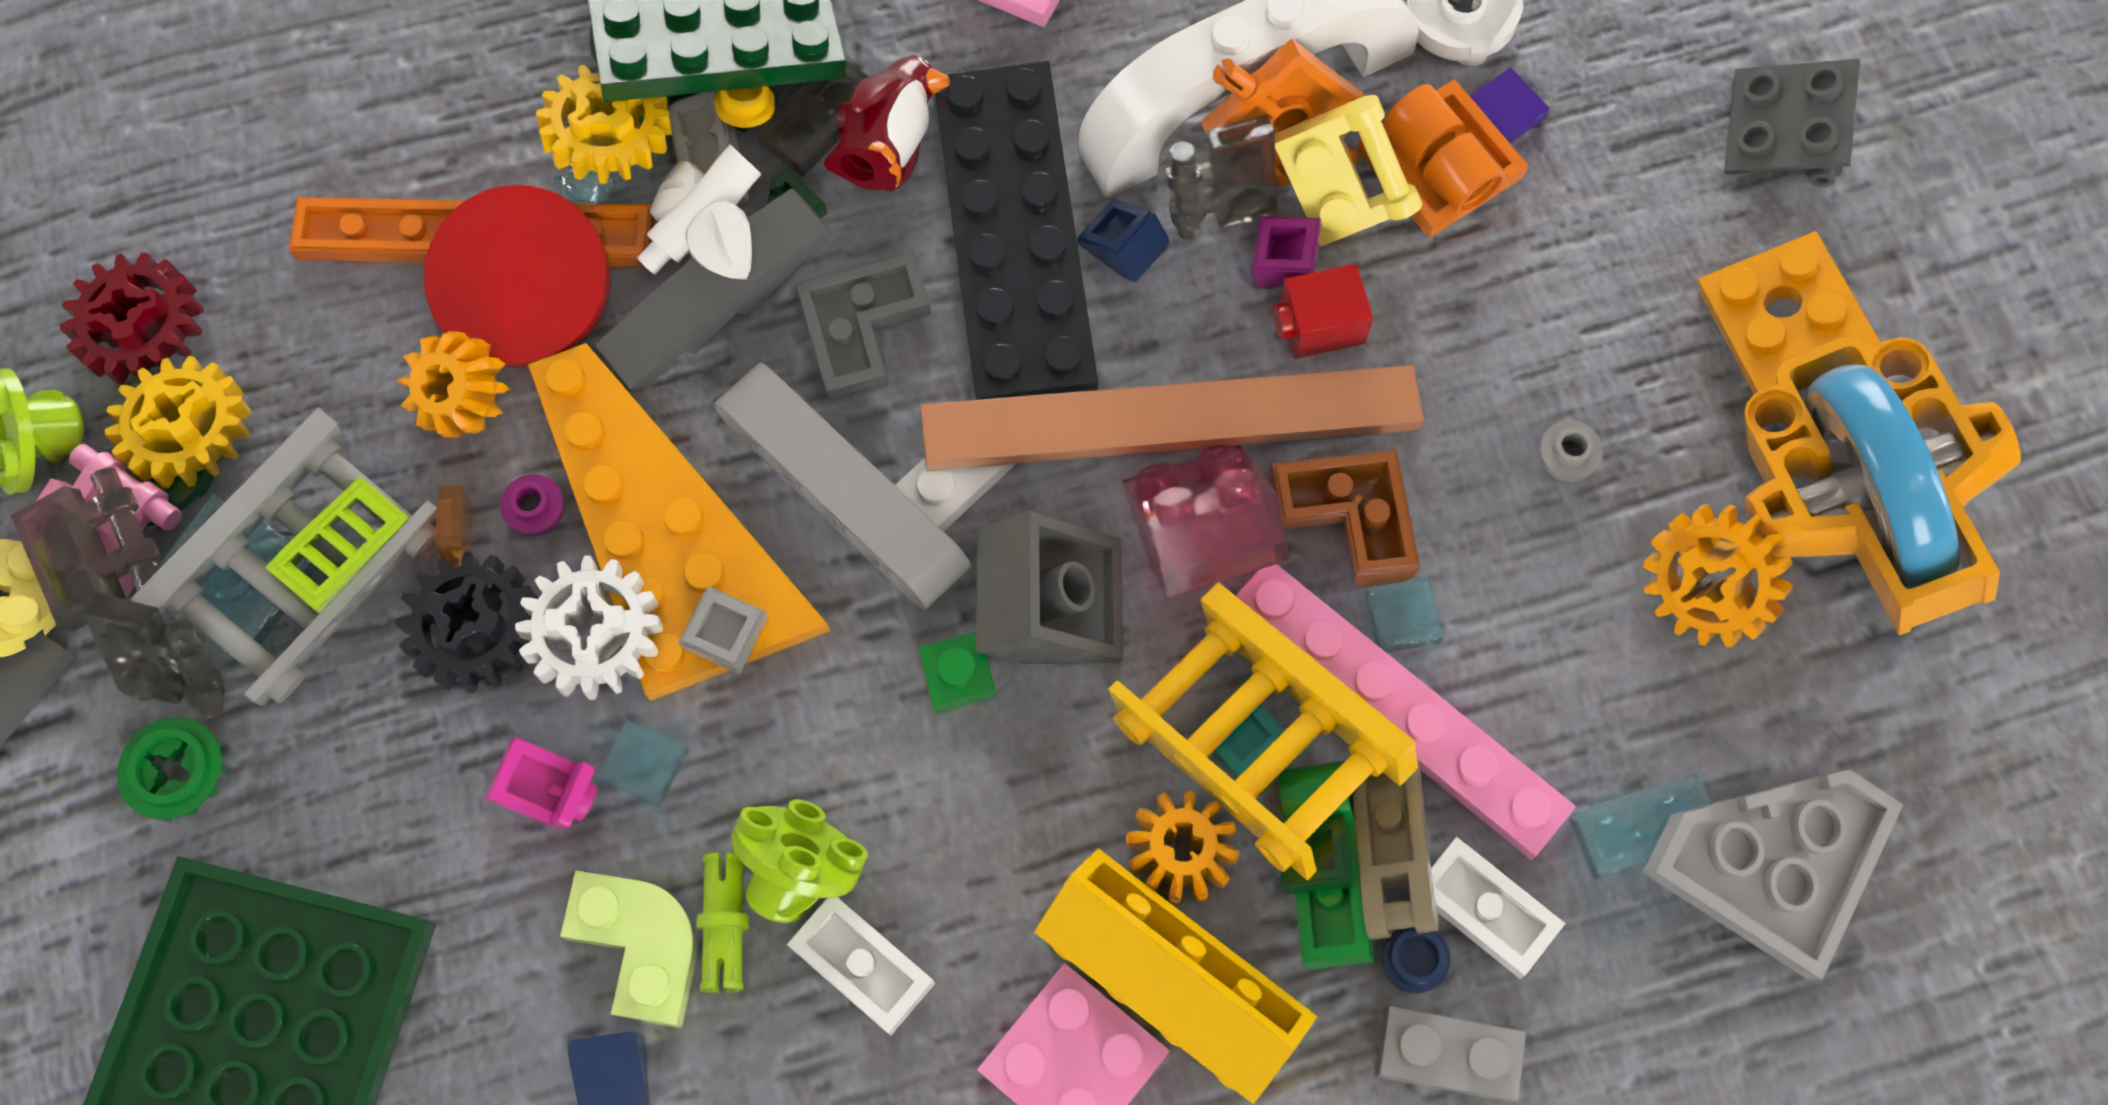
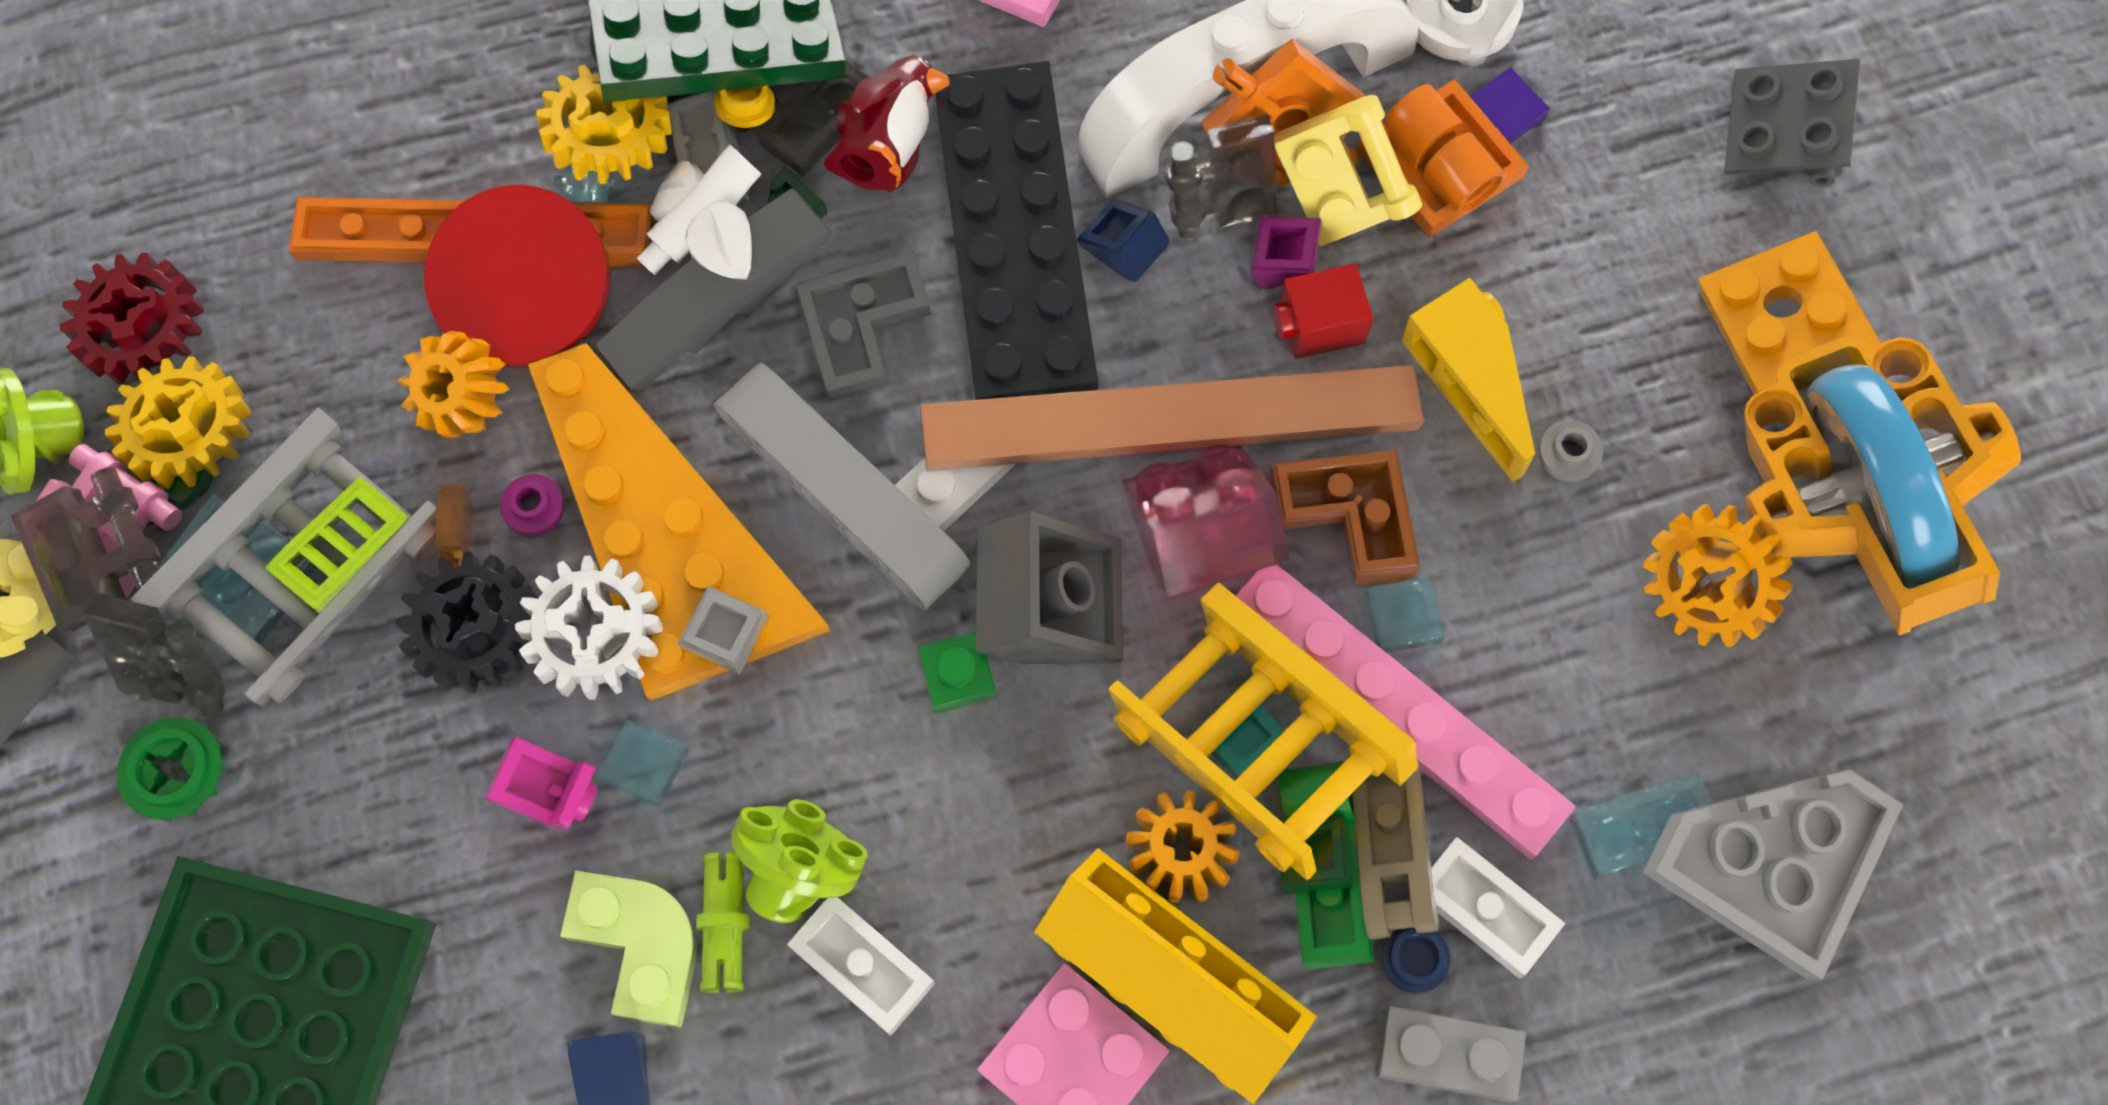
none -> yellow slope [1401,278,1535,483]

